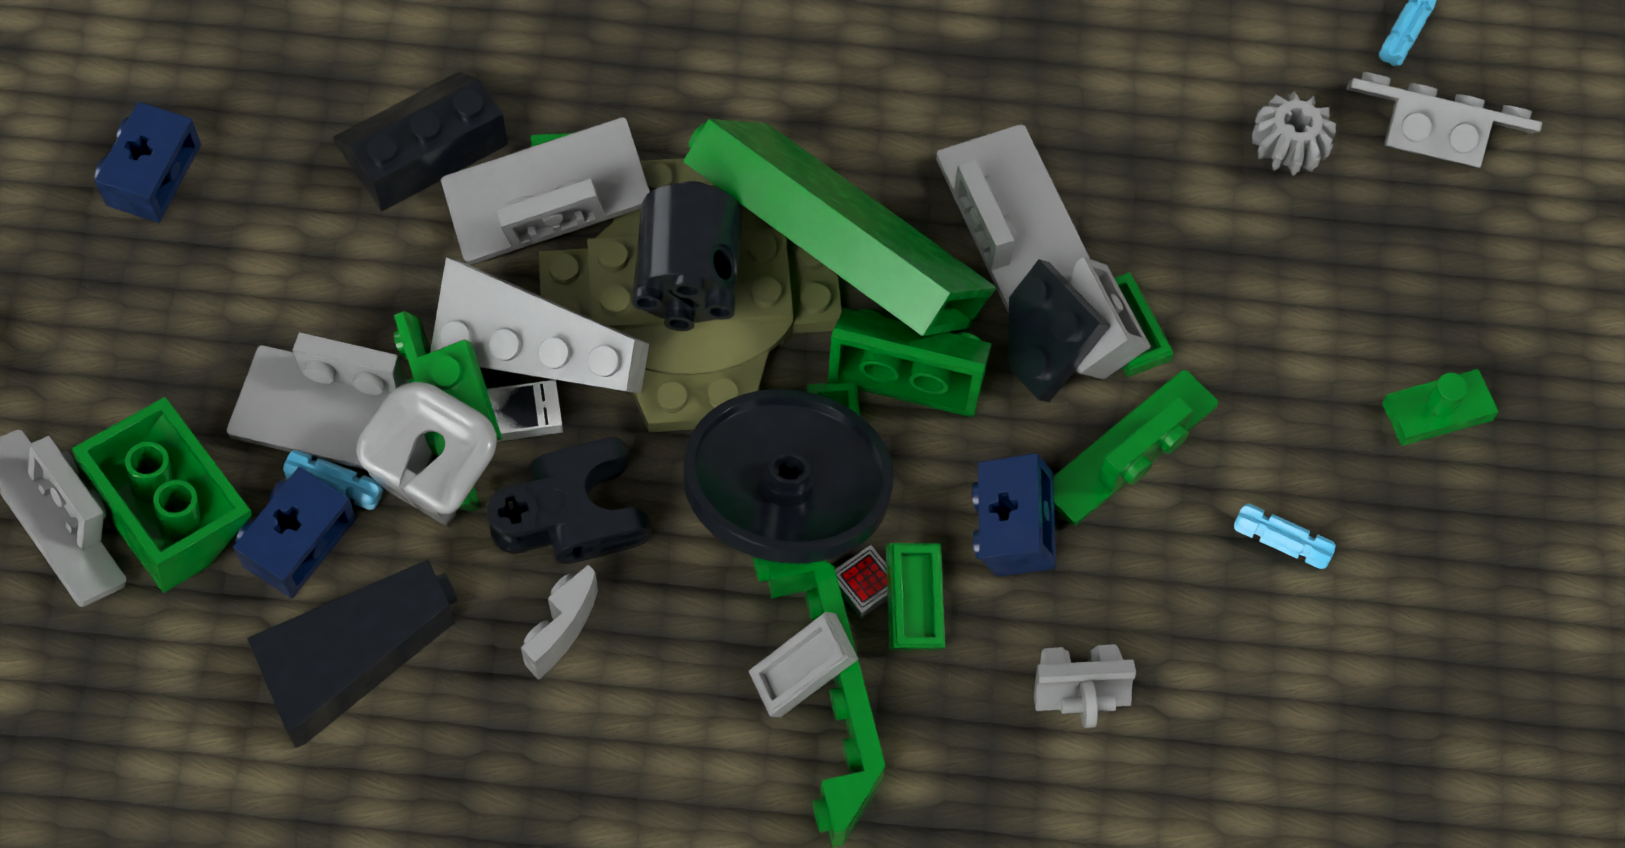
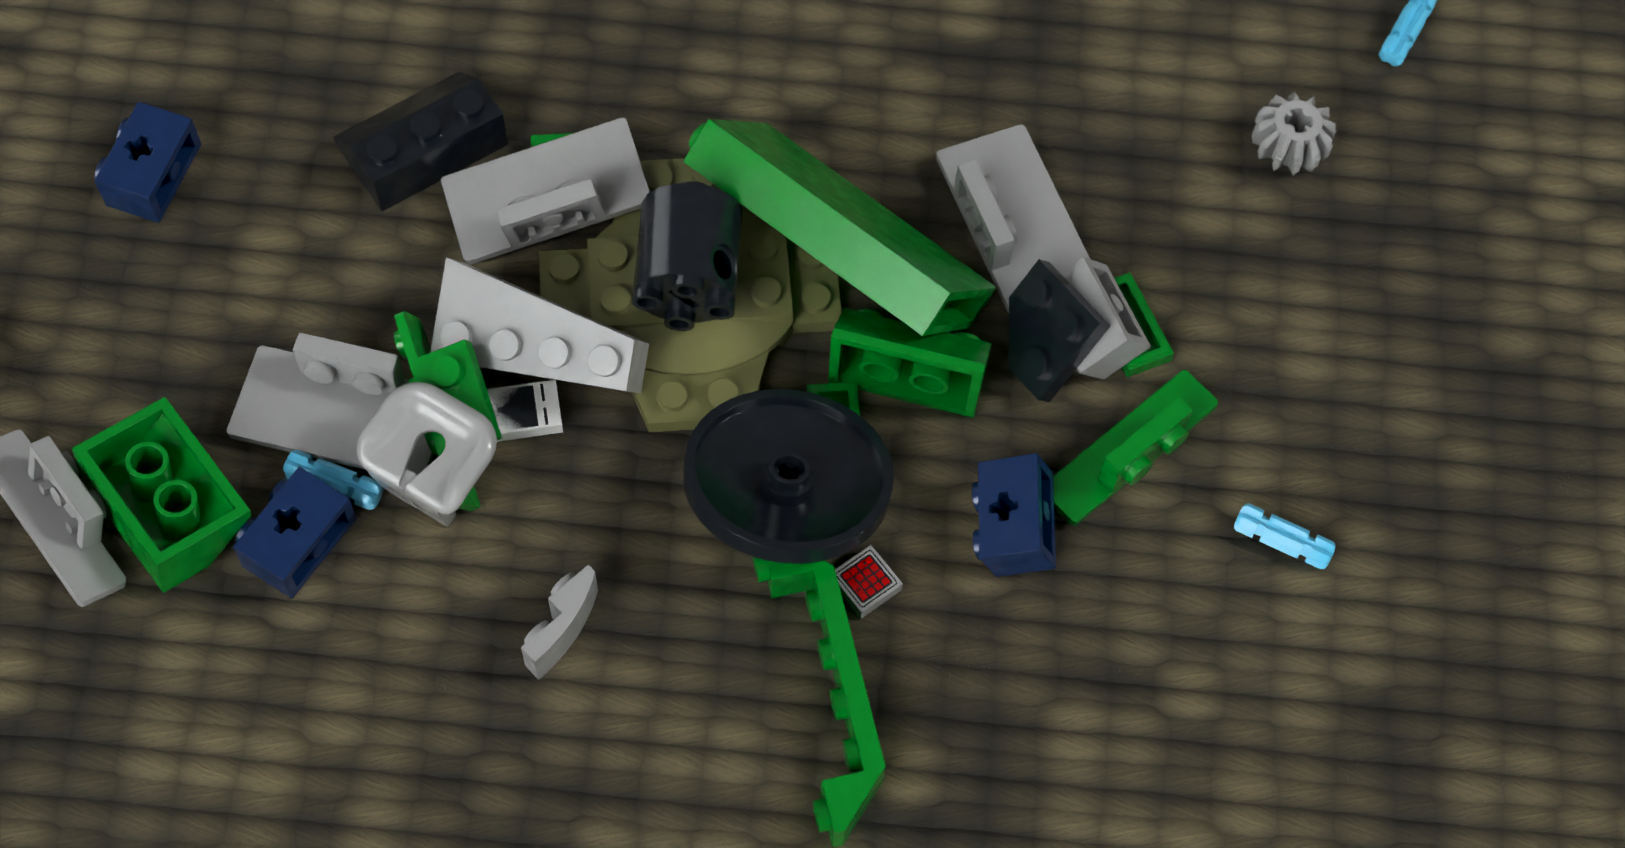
black slope [247,559,458,748] -> none
black piece [487,437,653,564] -> none
light grey tile [748,612,858,717] -> none
green tile [886,543,945,650] -> none
light grey hips [1034,644,1136,728] -> none
light grey bracket [1347,72,1543,168] -> none
green tile [1382,369,1499,446] -> none

